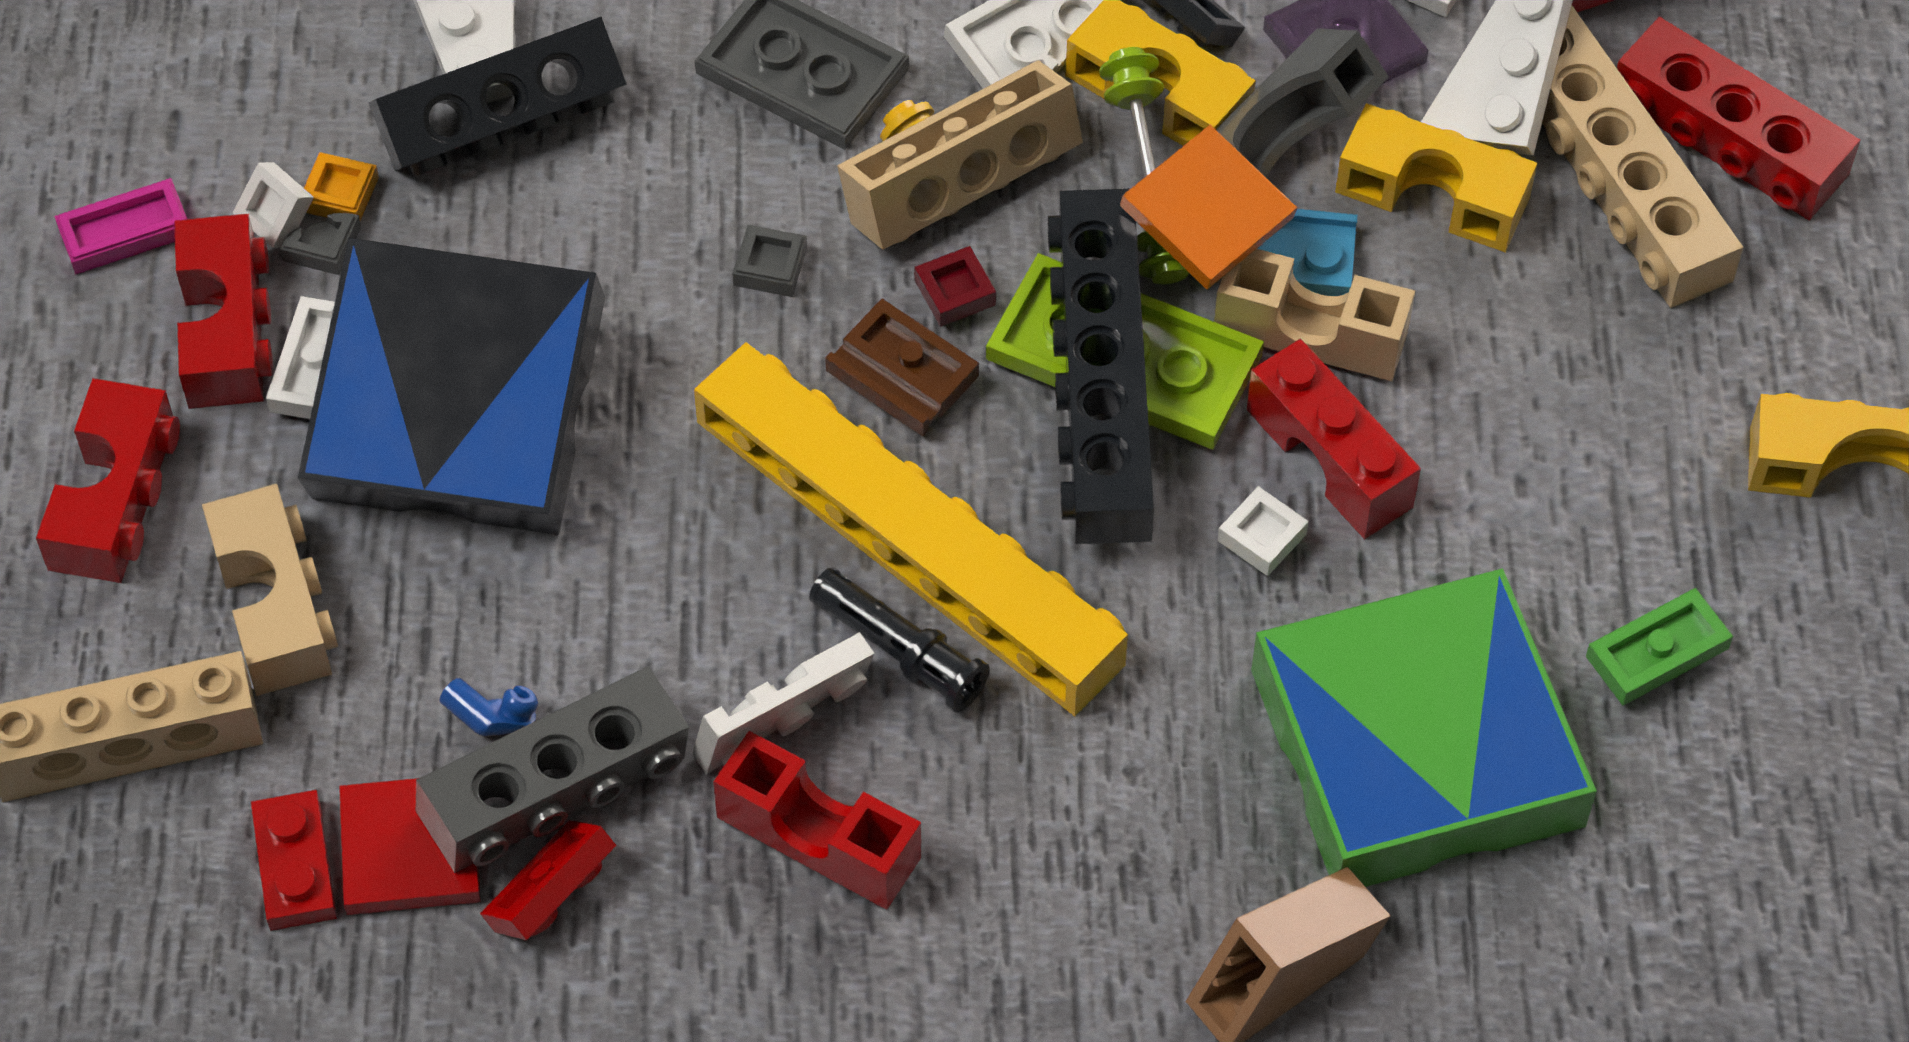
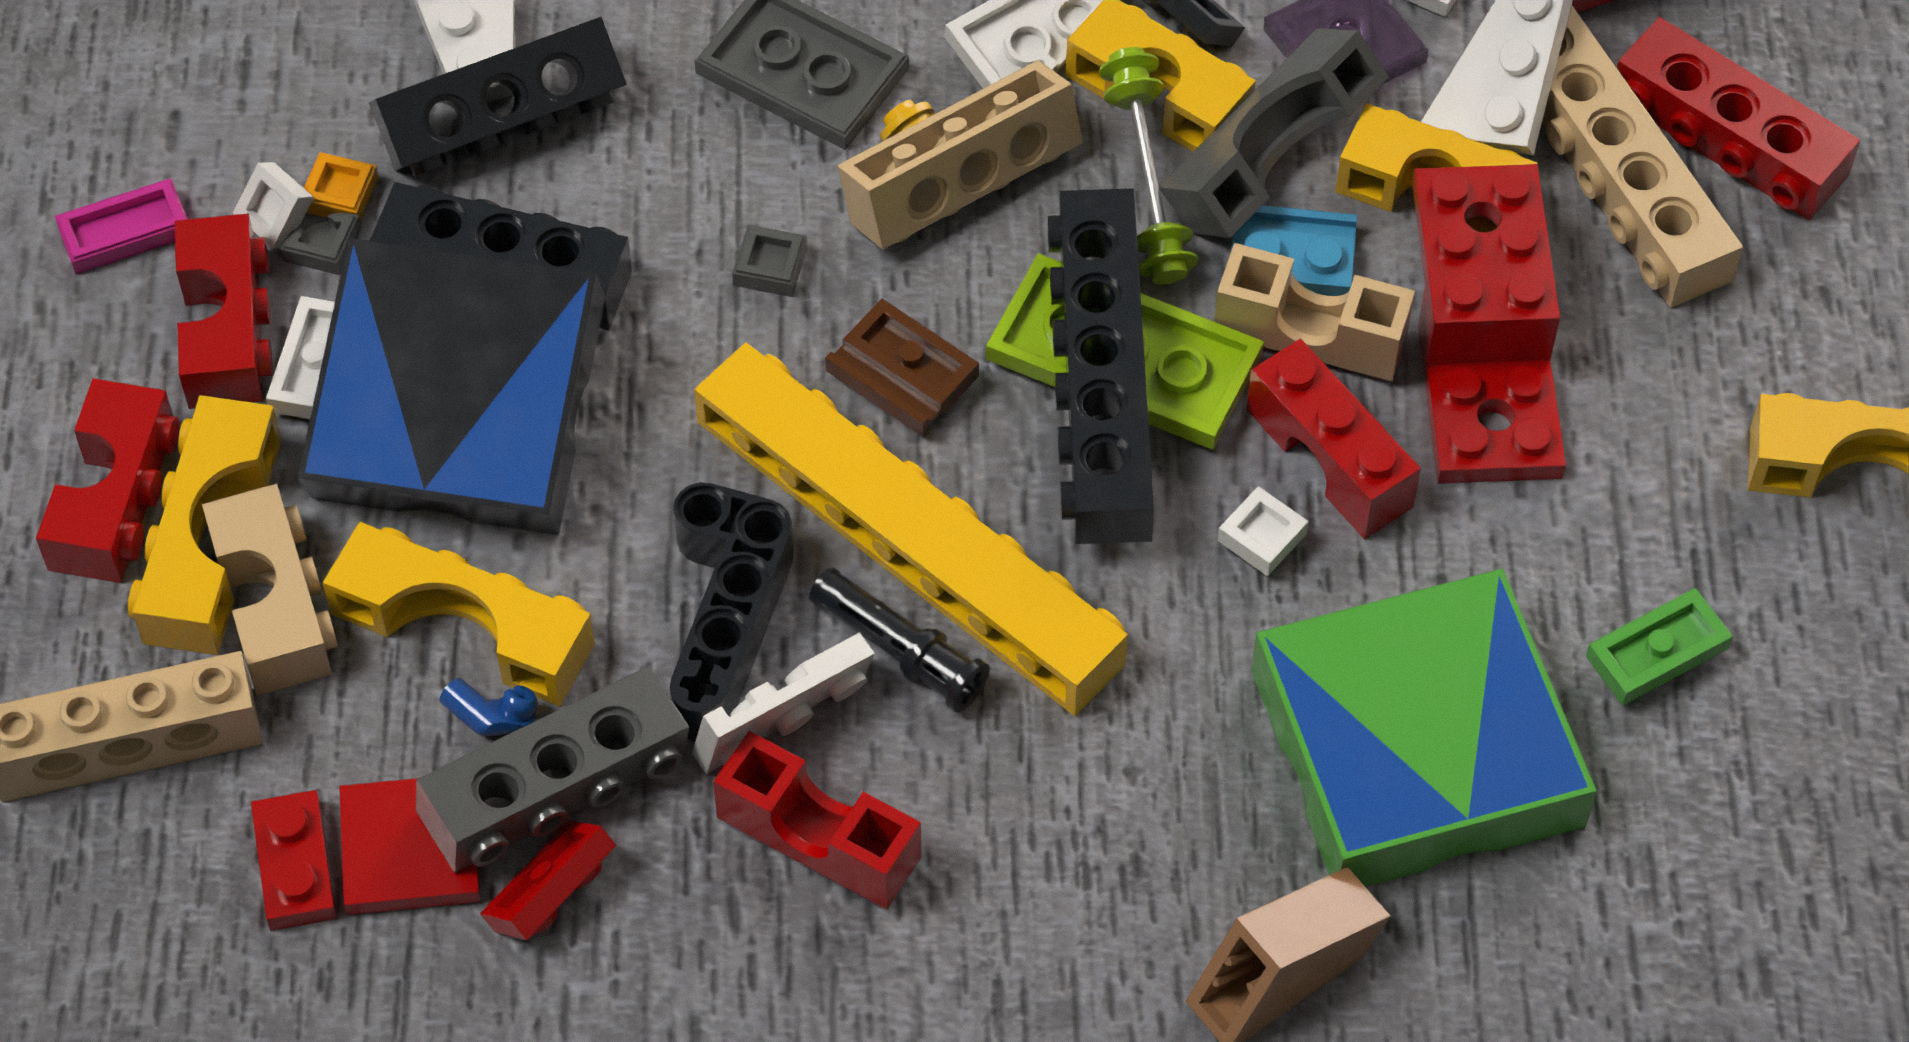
dark red plate [914,246,996,327] -> none
orange tile [1120,125,1298,290] -> none
none -> yellow arch [128,395,282,655]
none -> yellow arch [323,521,595,707]
none -> black brick [370,182,632,330]
none -> black beam [670,482,794,742]
none -> red bracket [1412,164,1566,484]

